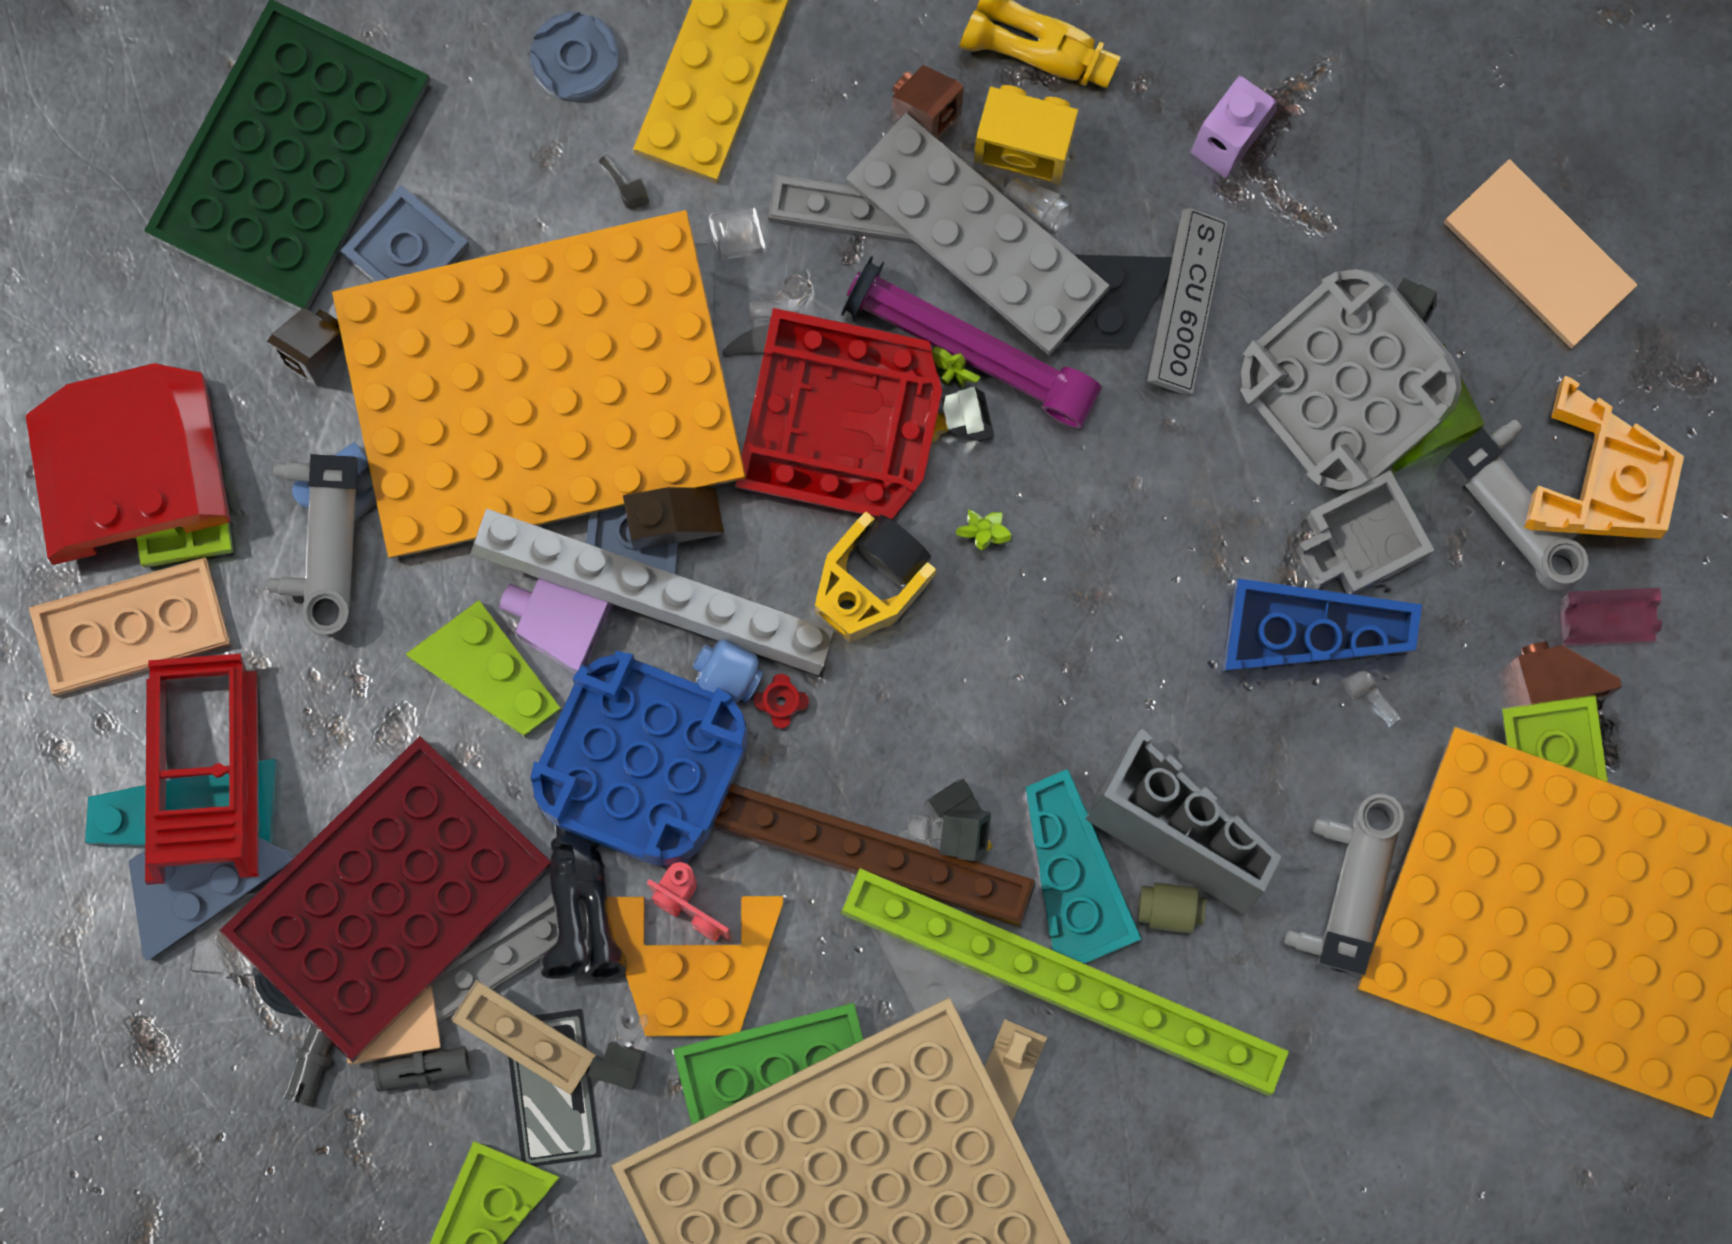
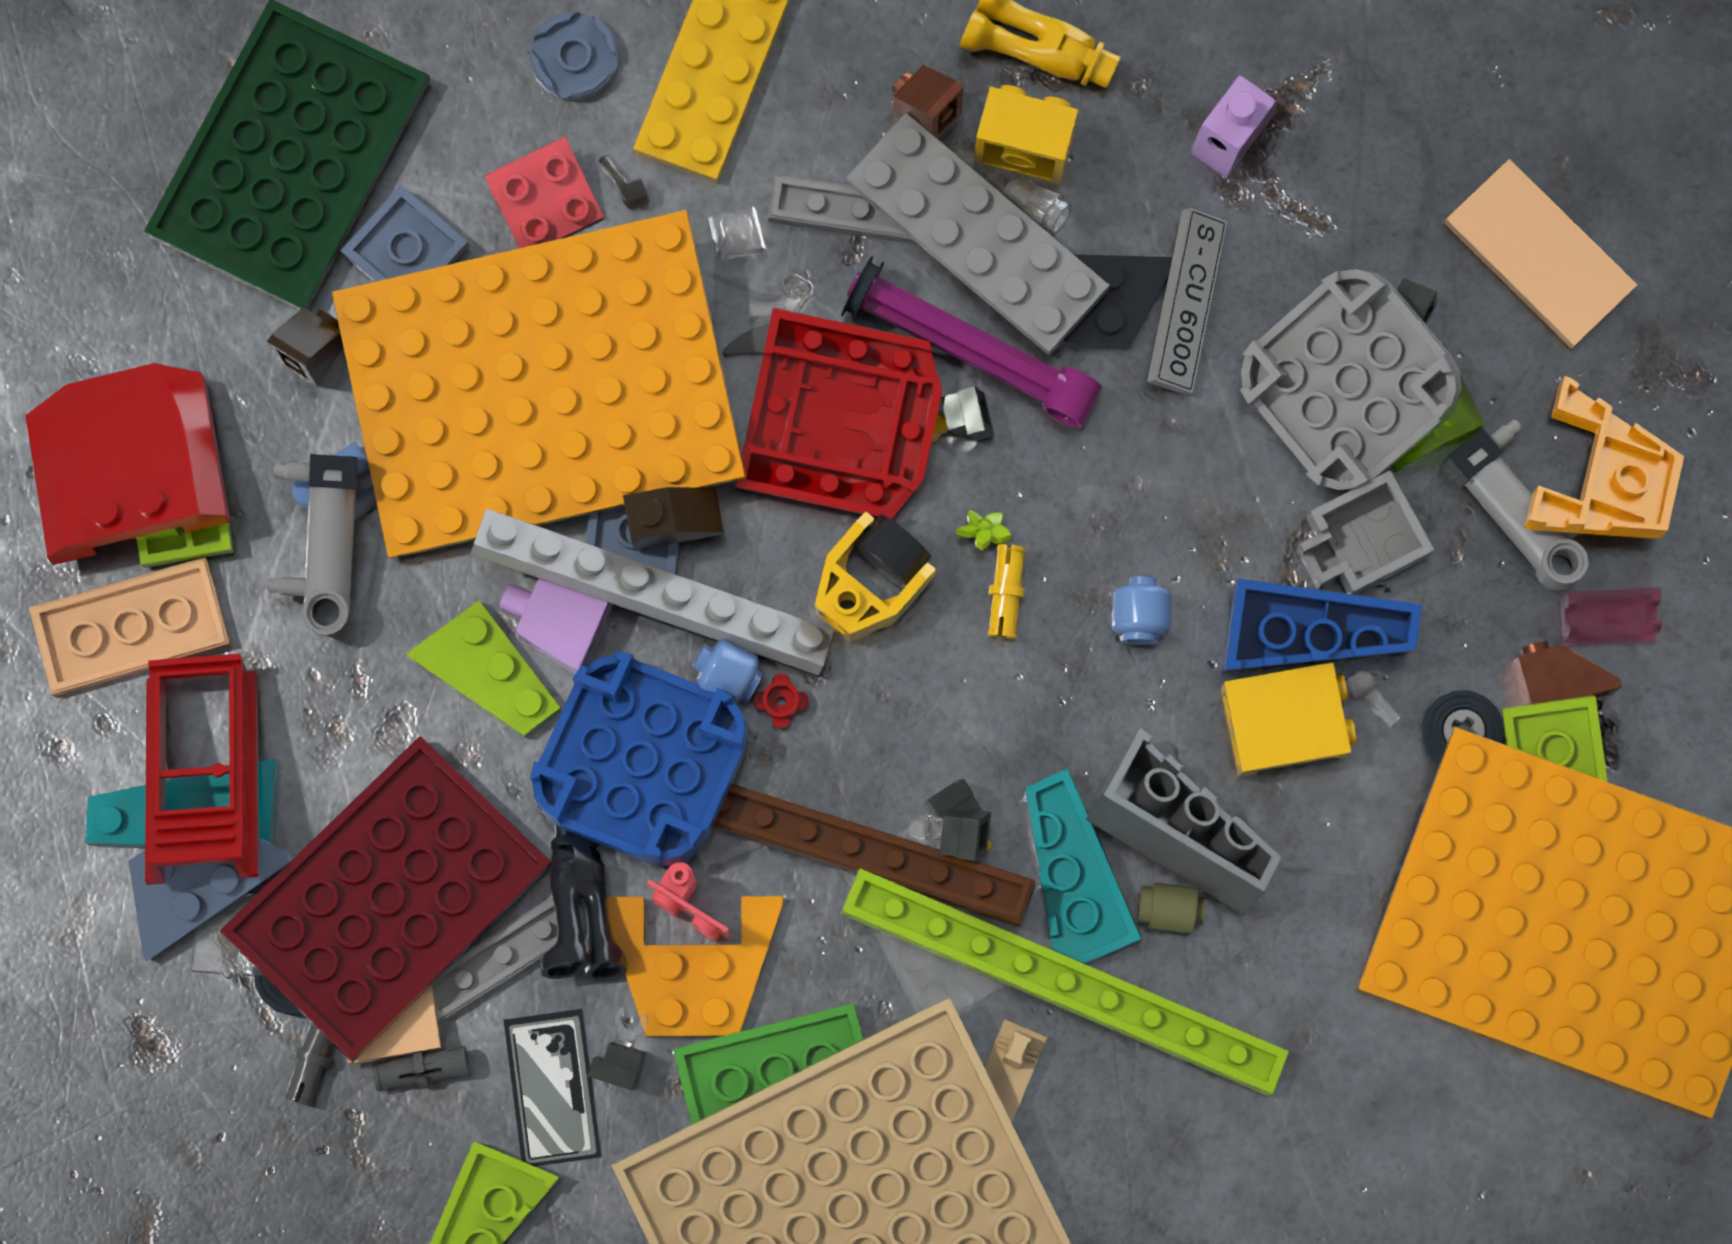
tan hinge [451,980,596,1095] -> none
lime plant [932,346,980,390] -> none
light grey piece [1284,793,1404,979] -> none
none -> coral hinge [484,136,604,248]
none -> yellow pin [987,544,1026,639]
none -> medium blue head [1112,576,1172,645]
none -> yellow panel [1221,662,1356,778]
none -> black bush [1421,690,1504,765]

